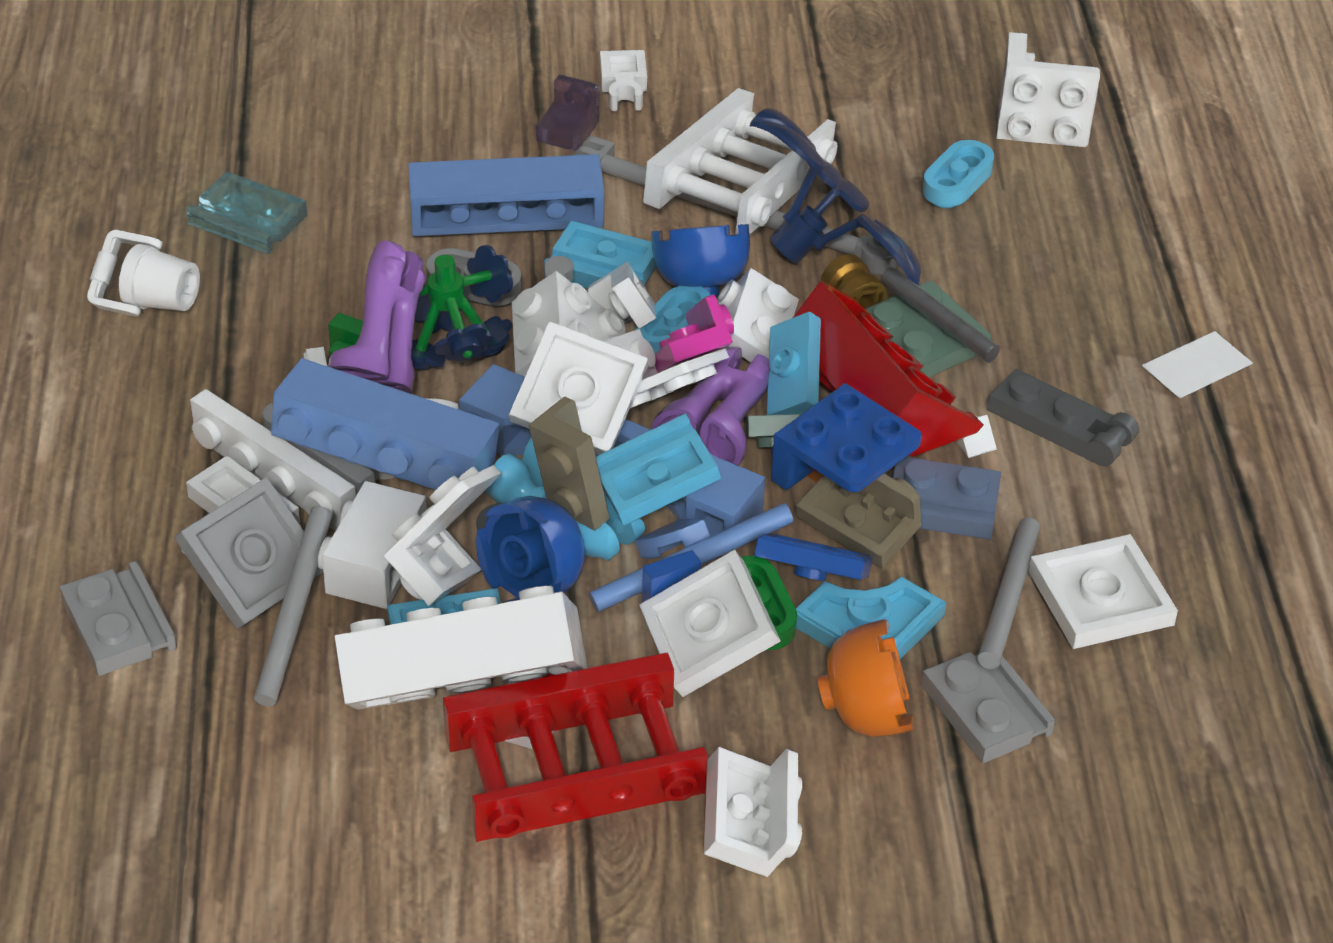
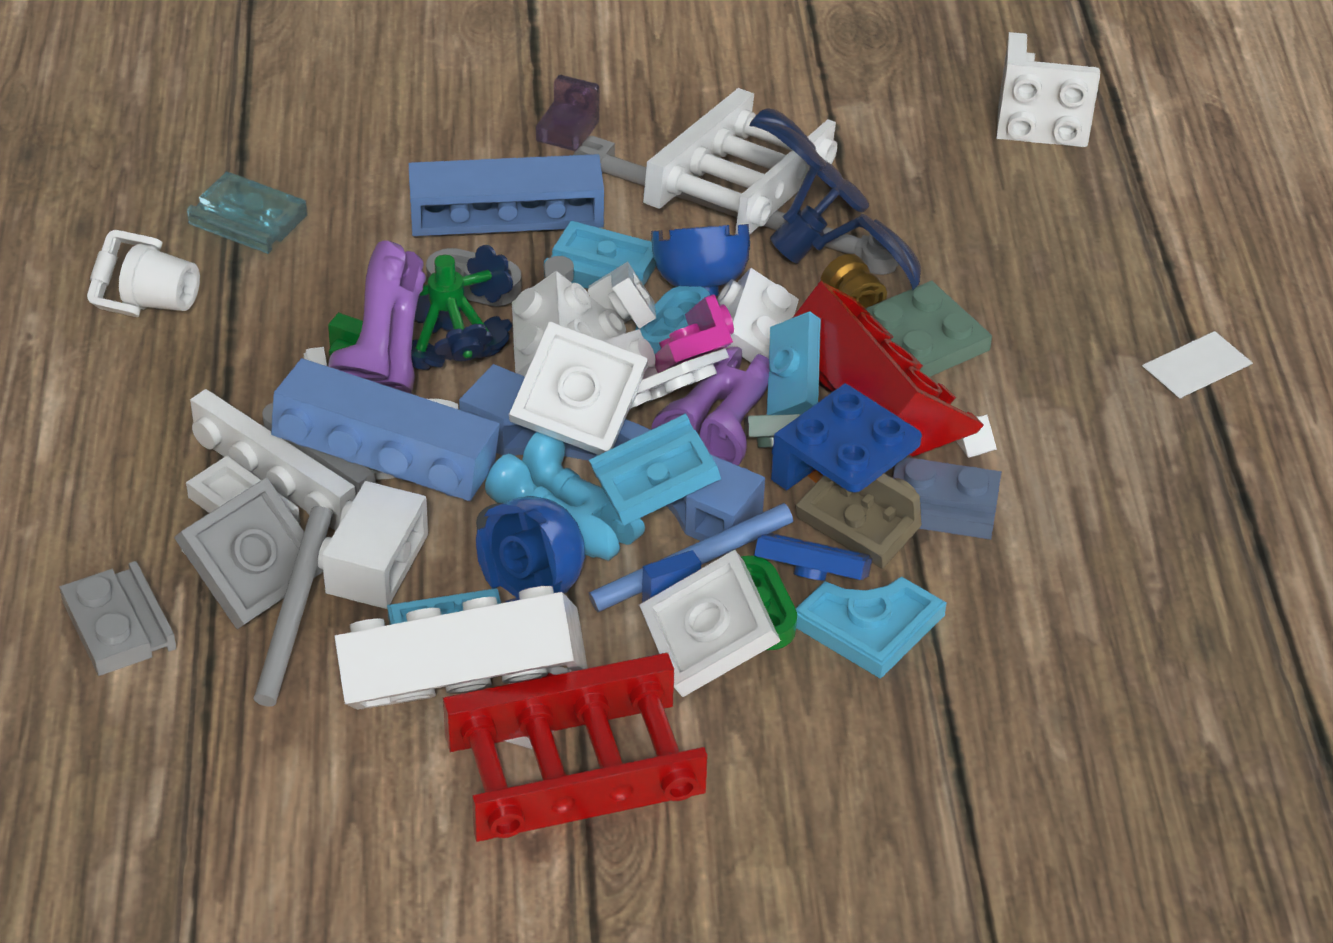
white bracket [384,465,501,606] -> none
dark tan bracket [529,396,609,531] -> none
white plate [600,50,647,111] -> none
medium blue tile [635,519,710,559] -> none
white bracket [704,747,802,877] -> none
orange cylinder [818,619,915,737] -> none
flat silver bar [881,267,1000,363] -> none
light grey plate [921,652,1055,764] -> none
medium azure plate [922,140,994,208] -> none
light grey bar [978,518,1040,669] -> none
dark grey plate [987,369,1139,466] -> none
white plate [1028,534,1178,649] -> none

